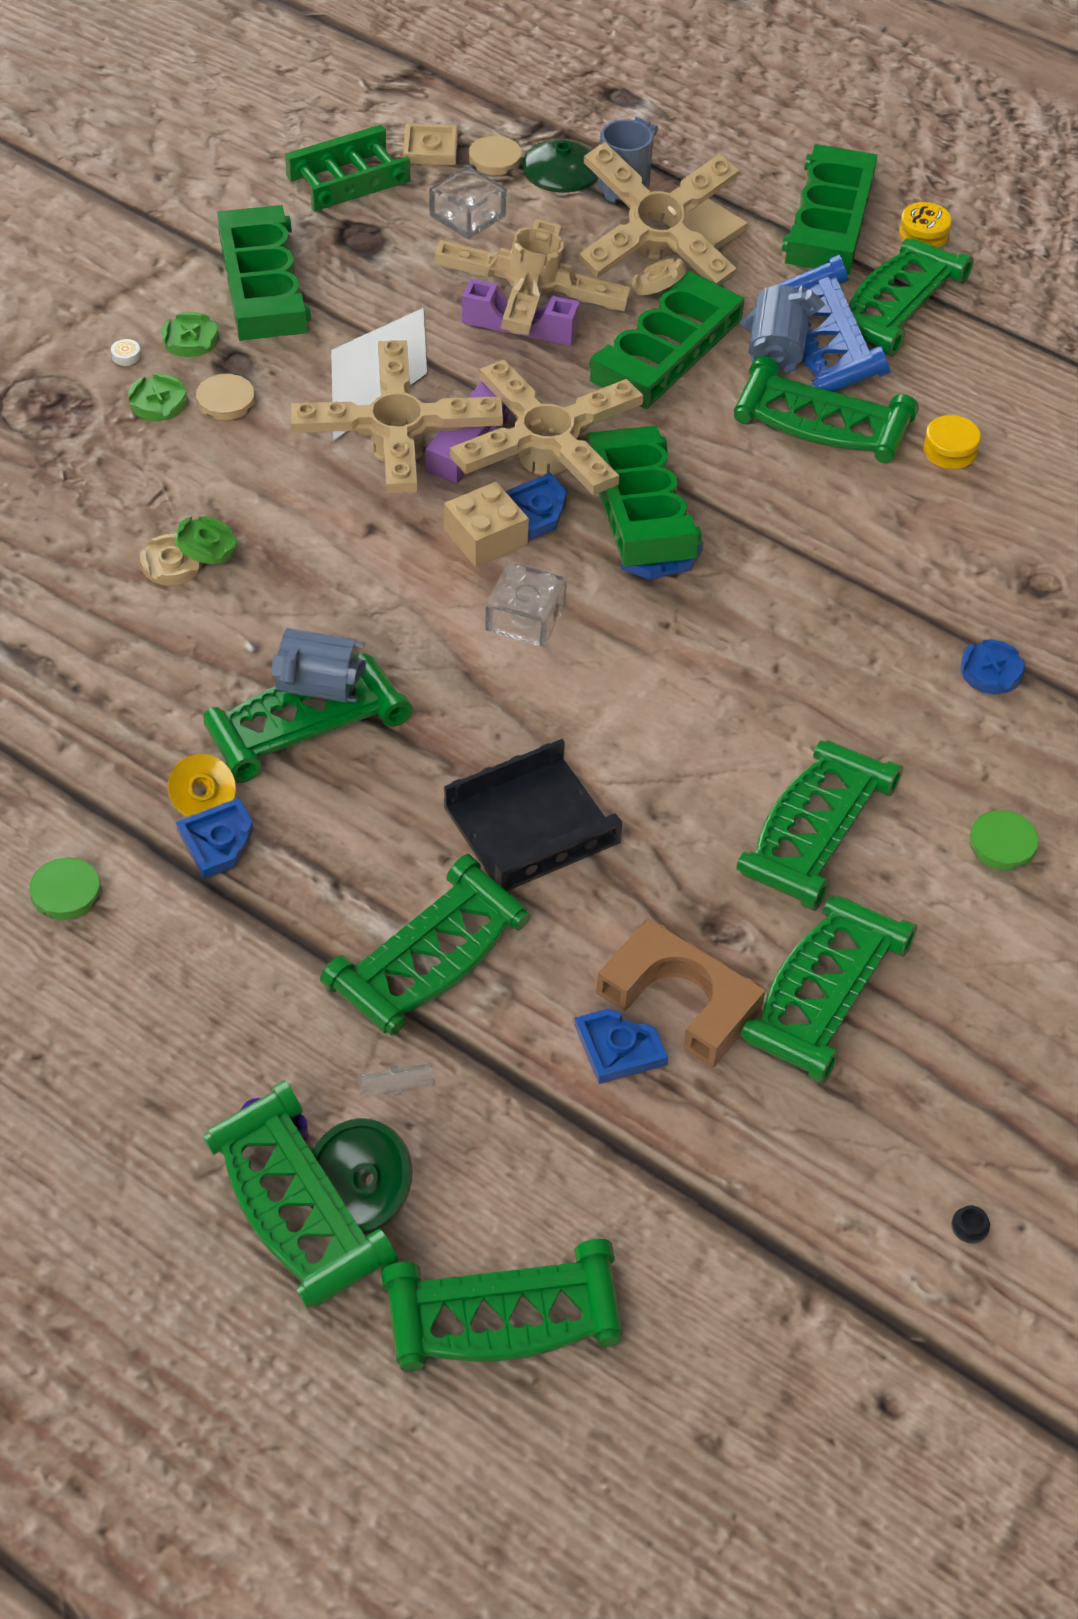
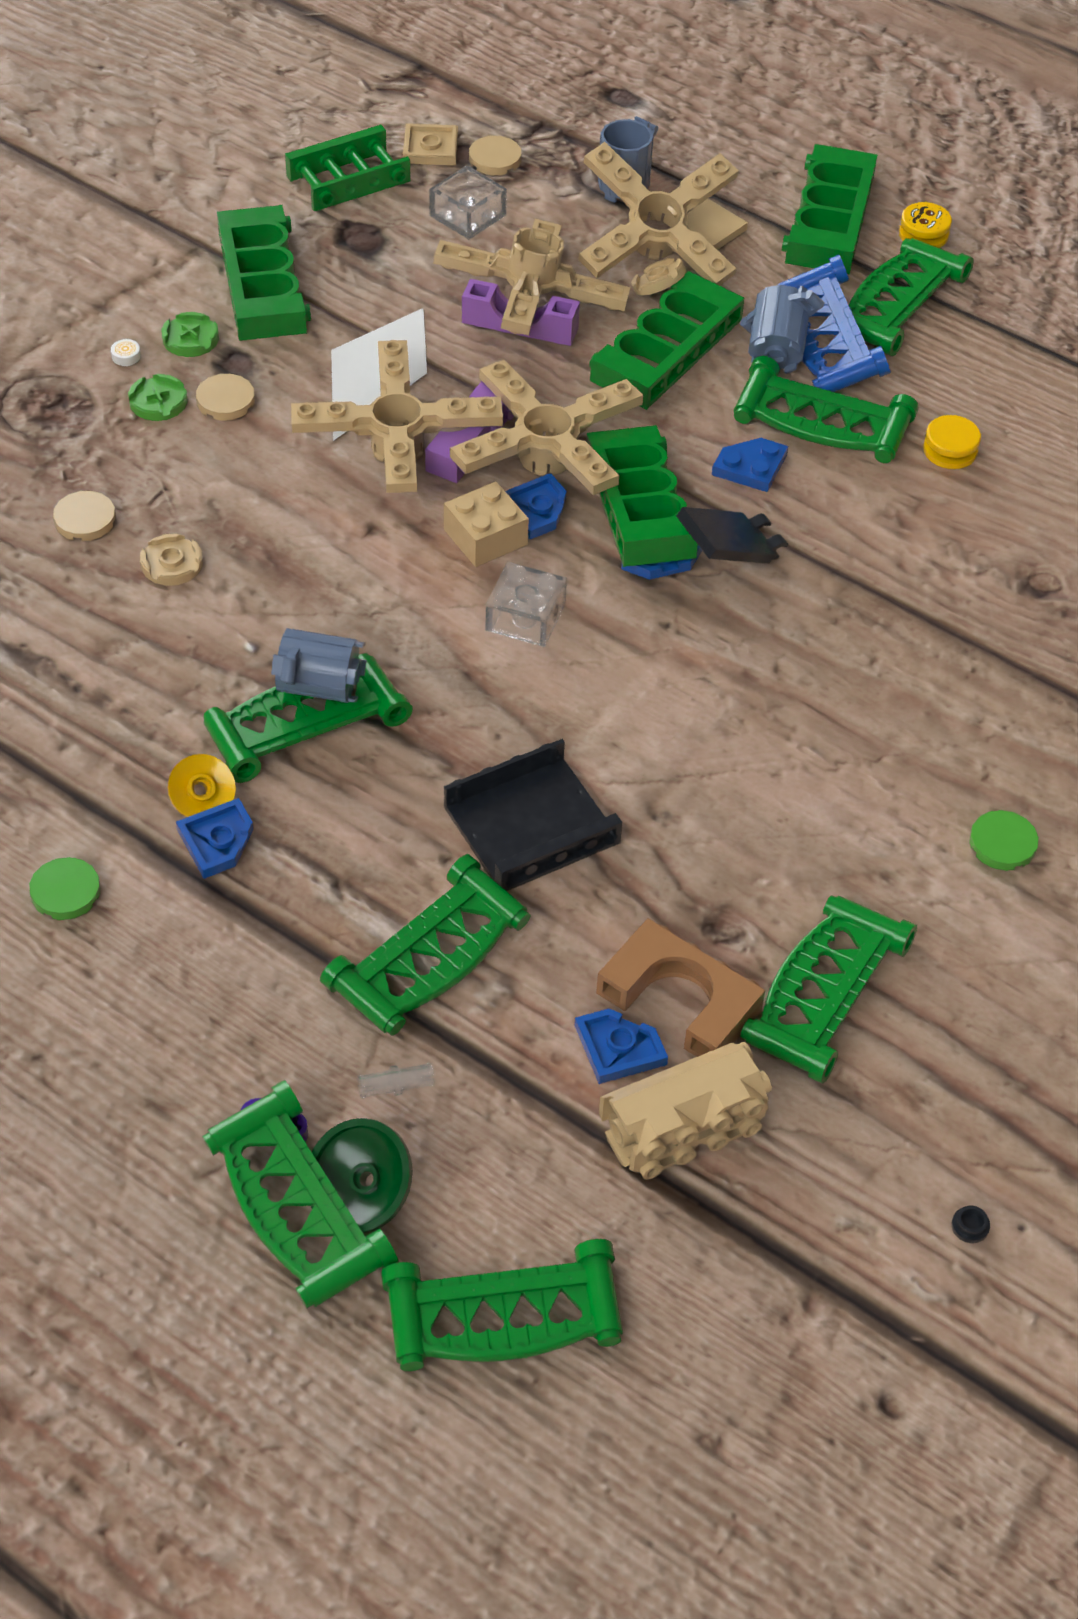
bright green tile [174,516,238,564] -> none
dark green dish [523,138,598,193] -> none
green piece [736,740,903,911] -> none
blue tile [960,639,1026,694] -> none
none -> tan tile [53,491,116,541]
none -> tan brick [599,1042,772,1179]
none -> black tile [676,507,789,564]
none -> blue plate [712,438,788,492]

